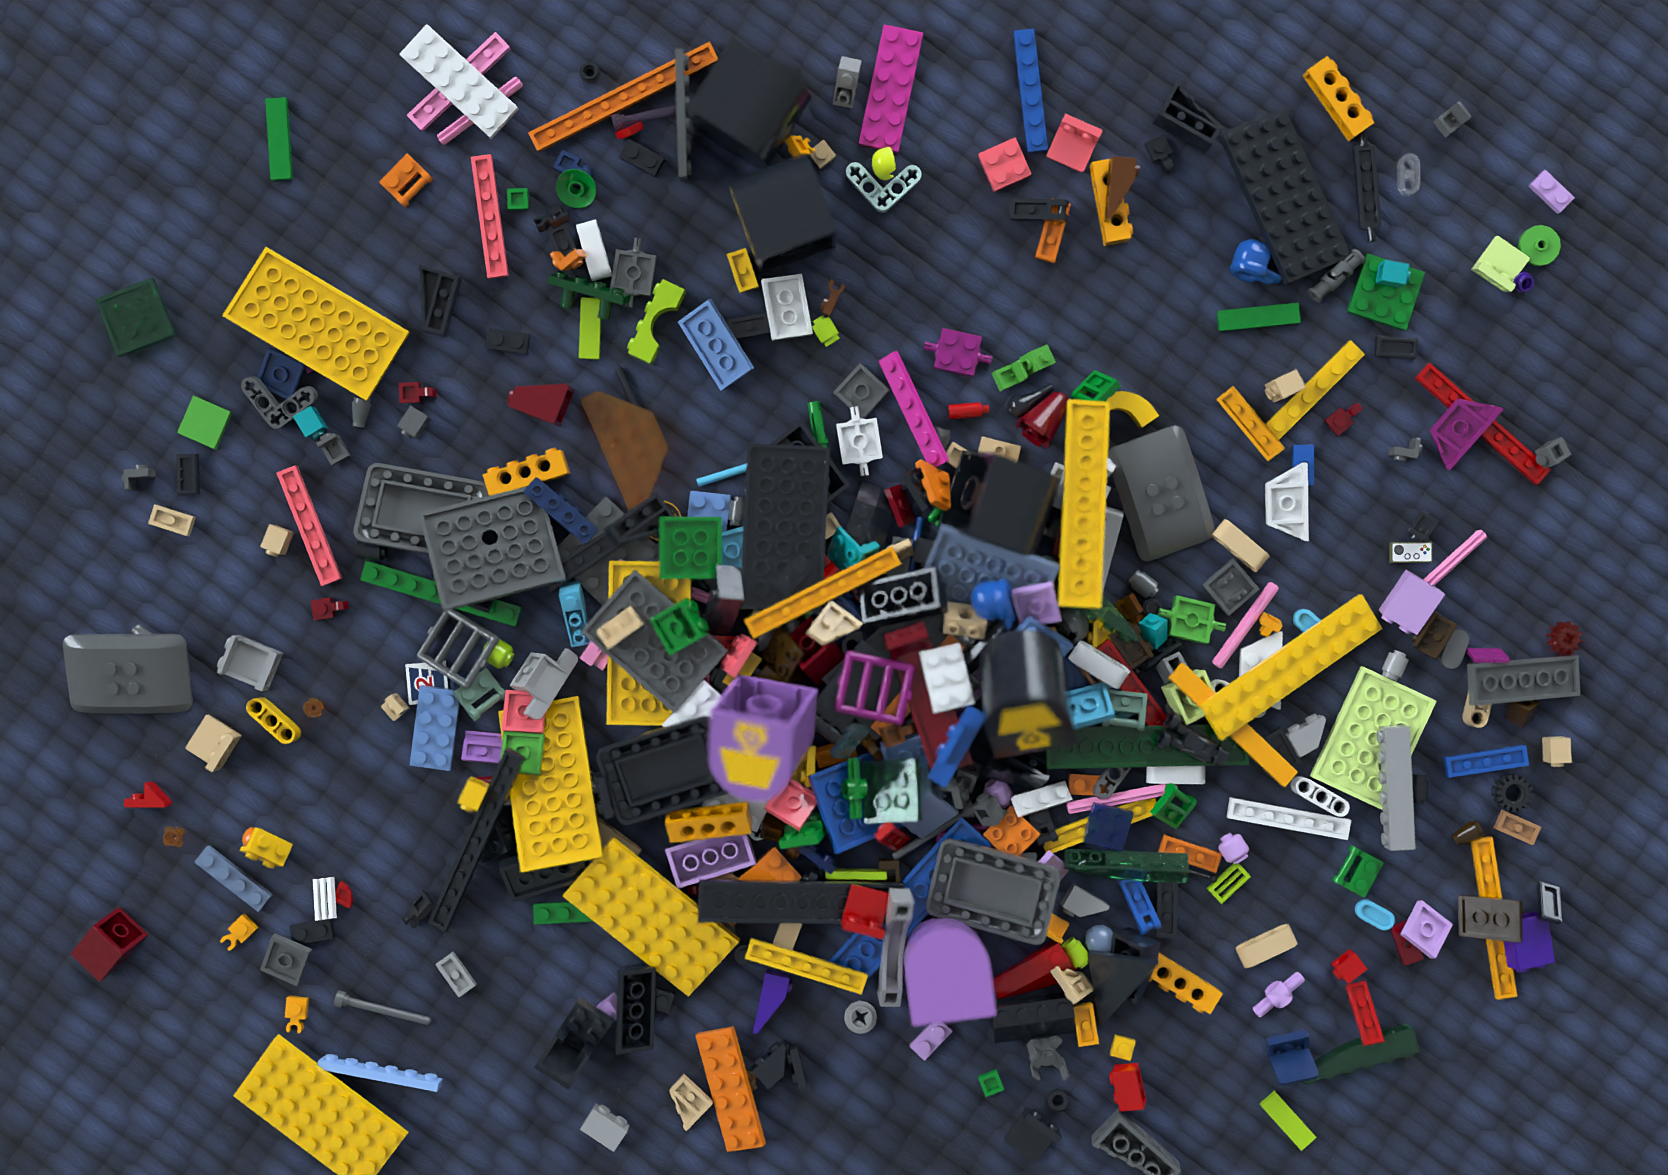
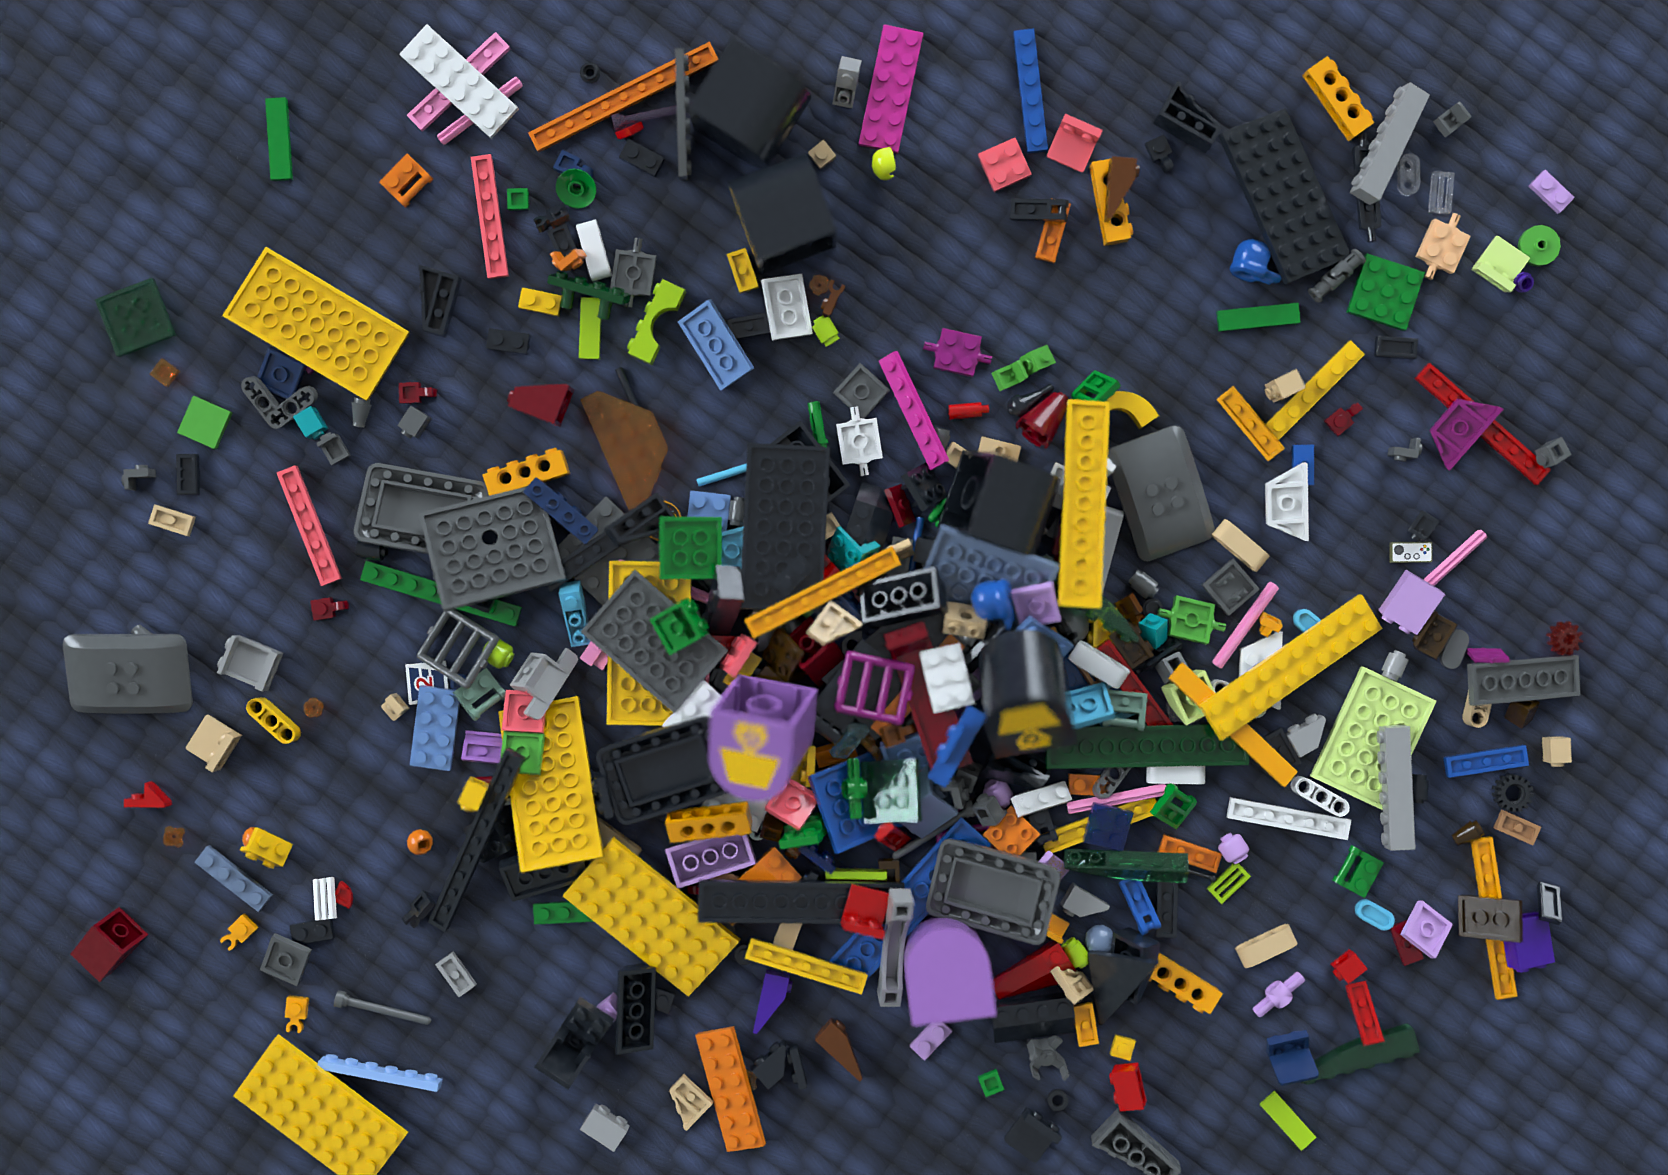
tan brick [260,524,294,557] -> none
tan hinge [597,606,644,649] -> none
light orange plate [785,136,816,157] -> none
light grey gear [844,1000,877,1034] -> none
light aqua beam [846,162,921,213] -> none
orange wing [915,459,951,511] -> none
black piece [1156,711,1229,767] -> none
teal brick [1375,260,1410,288] -> none
none -> clear orange plate [150,358,180,387]
none -> orange piece [407,829,433,855]
none -> yellow plate [518,287,562,317]
none -> clear orange plate [809,275,829,295]
none -> reddish brown slope [815,1017,862,1082]
none -> light grey brick [1350,82,1430,205]
none -> light nougat plate [1415,213,1471,280]
none -> clear tile [1428,171,1455,215]

